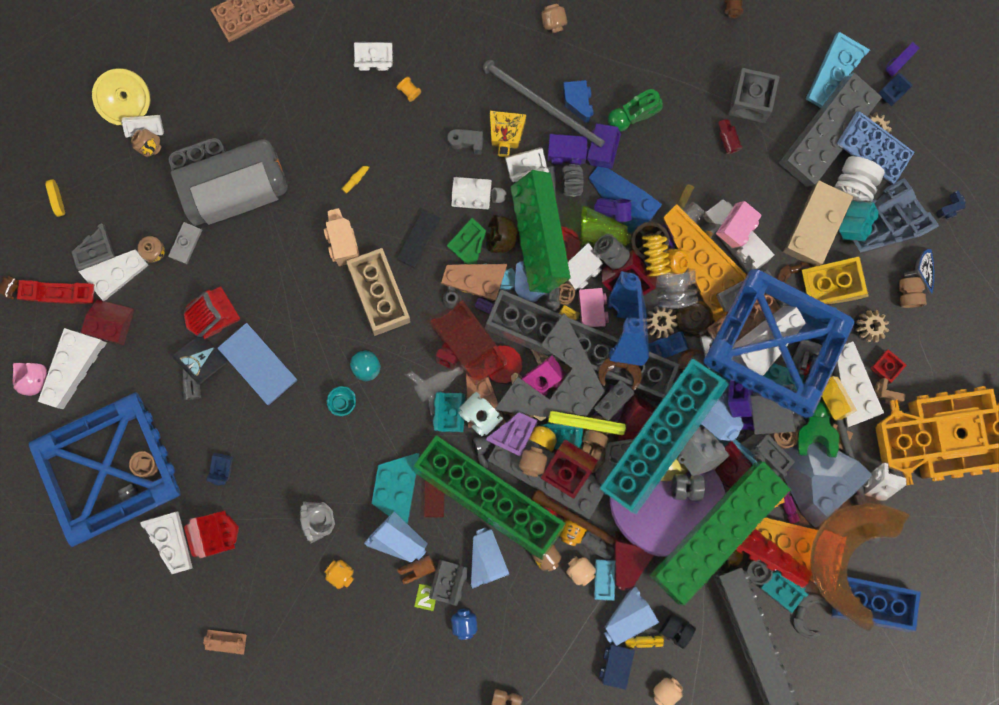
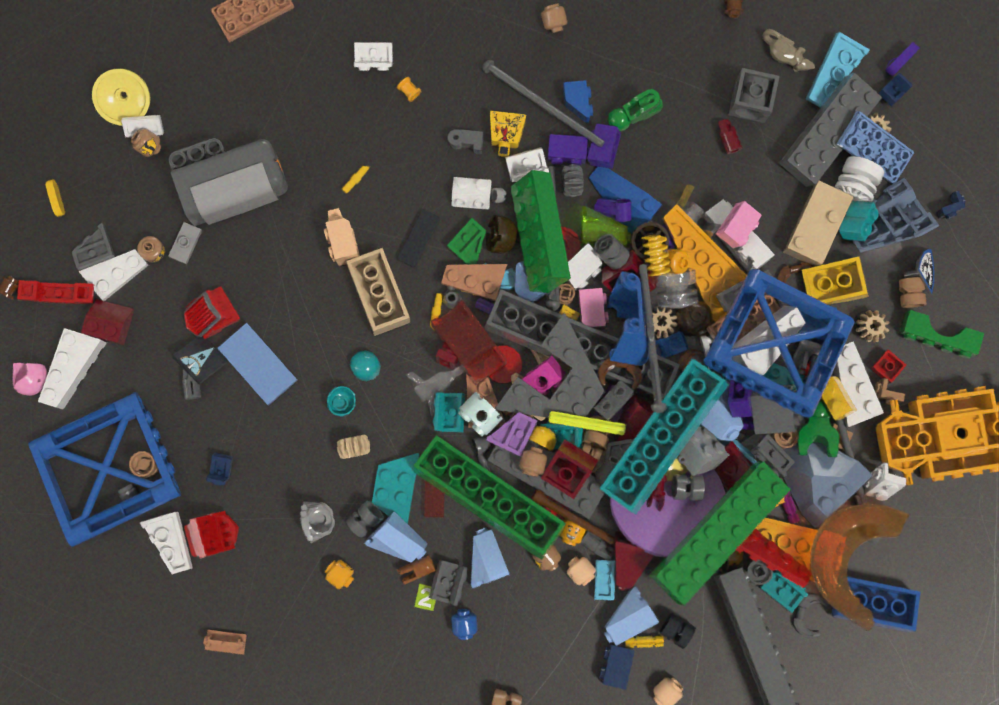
none -> tan gear [337,435,370,459]
none -> dark grey wheel [346,501,384,538]
none -> yellow piece [430,293,443,330]
none -> dark grey bar [639,264,667,413]
none -> dark red piece [646,475,667,511]
none -> dark tan animal [763,29,815,72]
none -> green arch [899,310,984,359]

